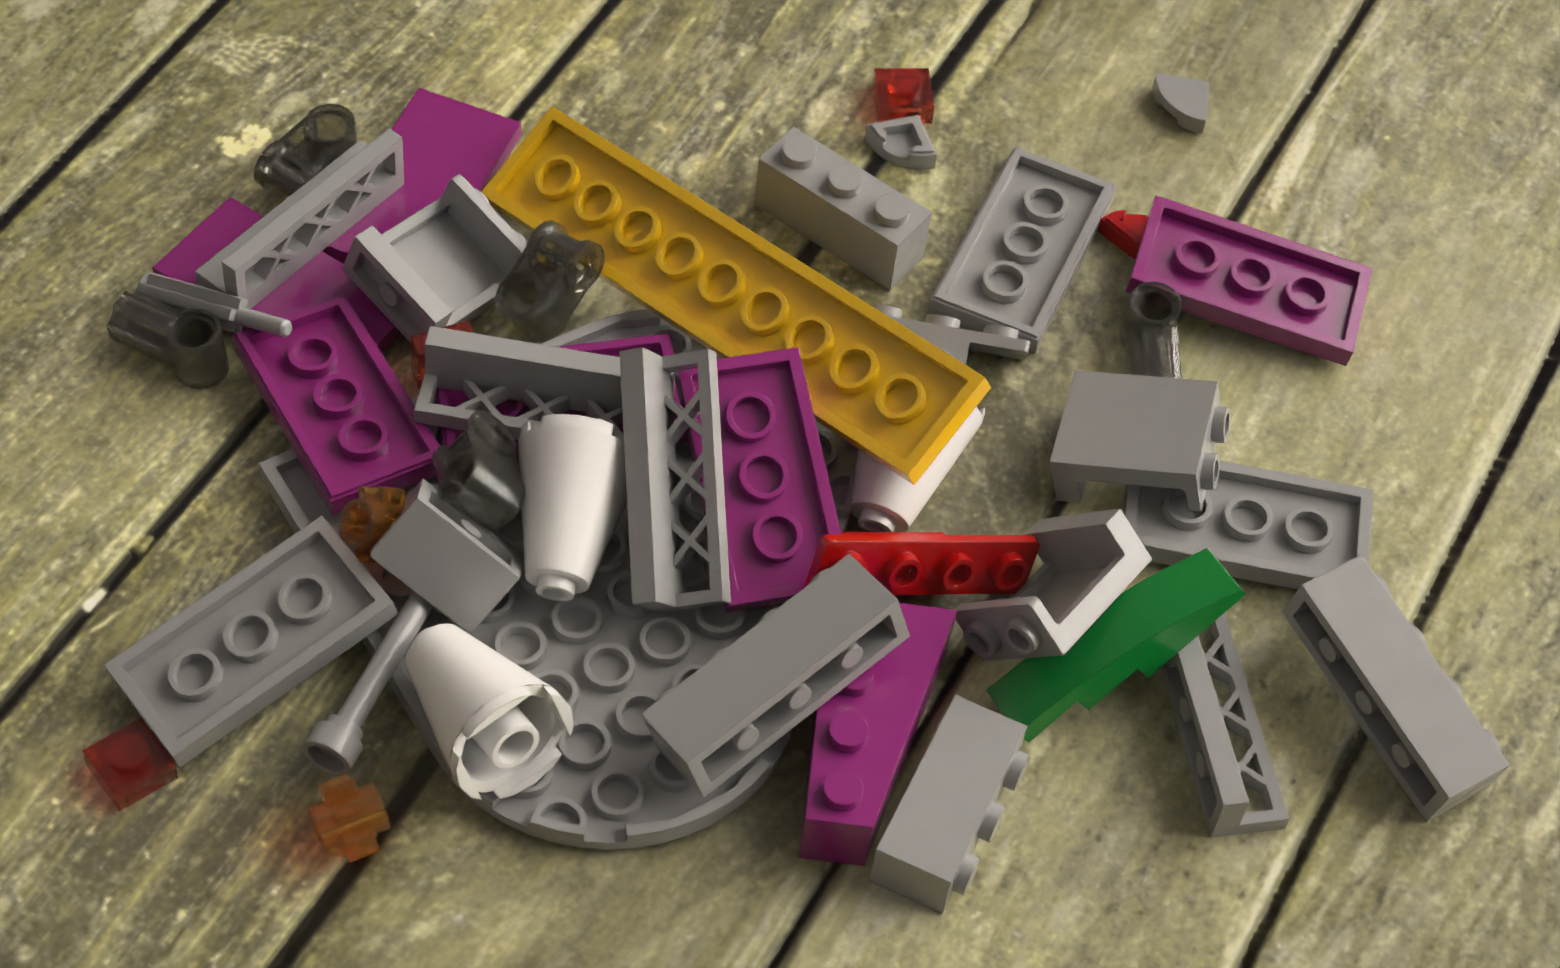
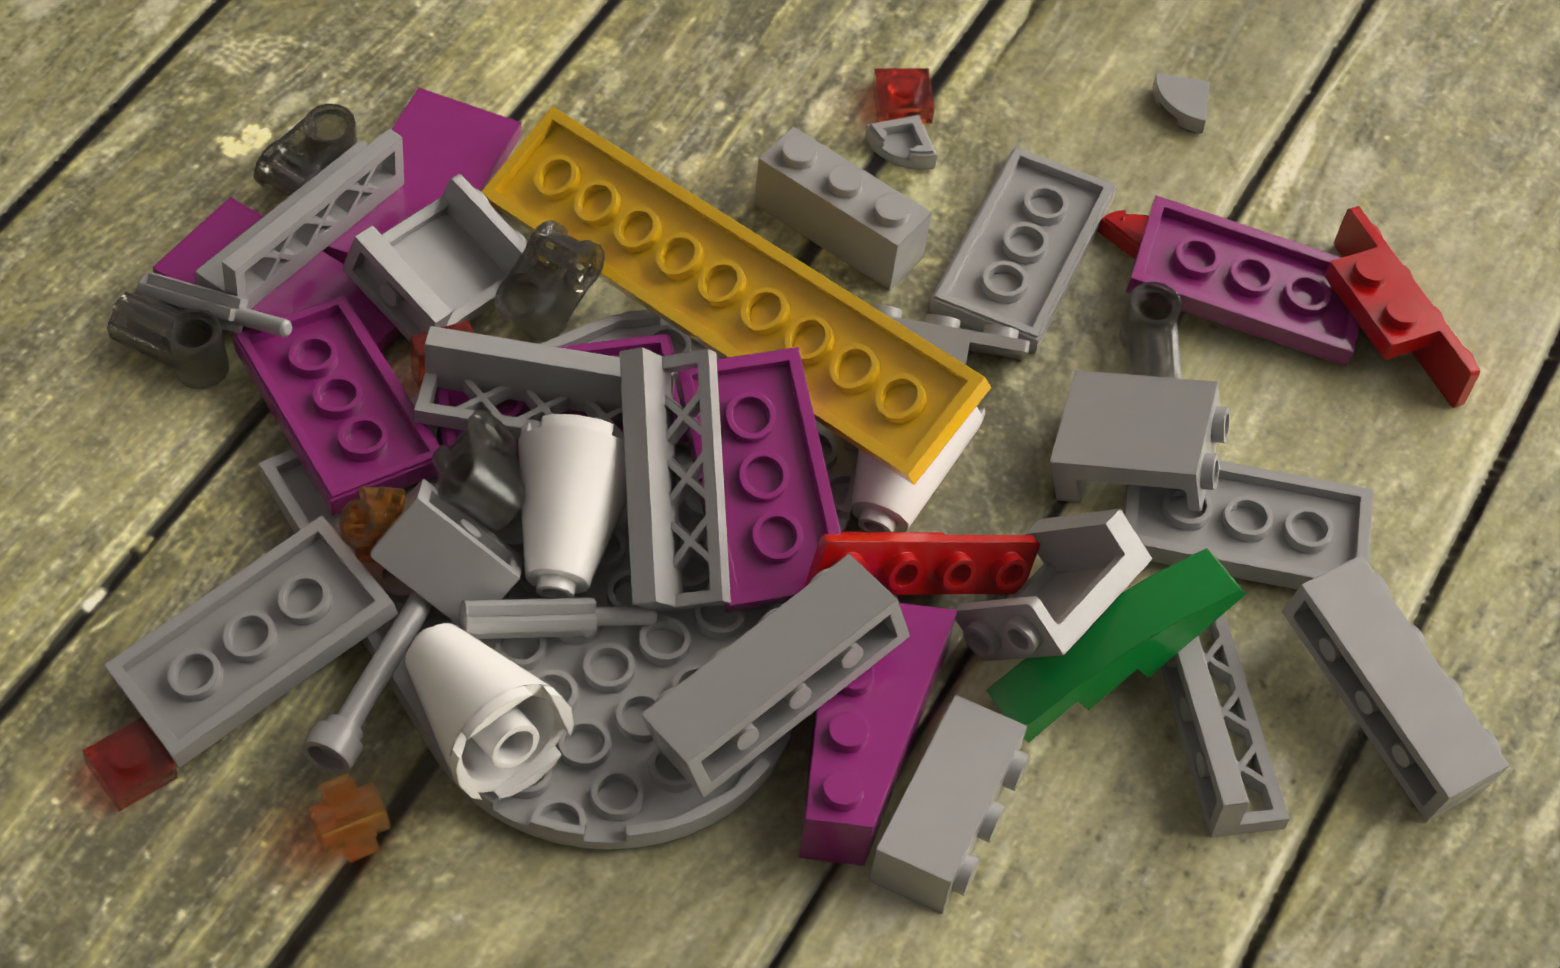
none -> light grey axle [459,598,657,639]
none -> red bracket [1324,206,1480,408]

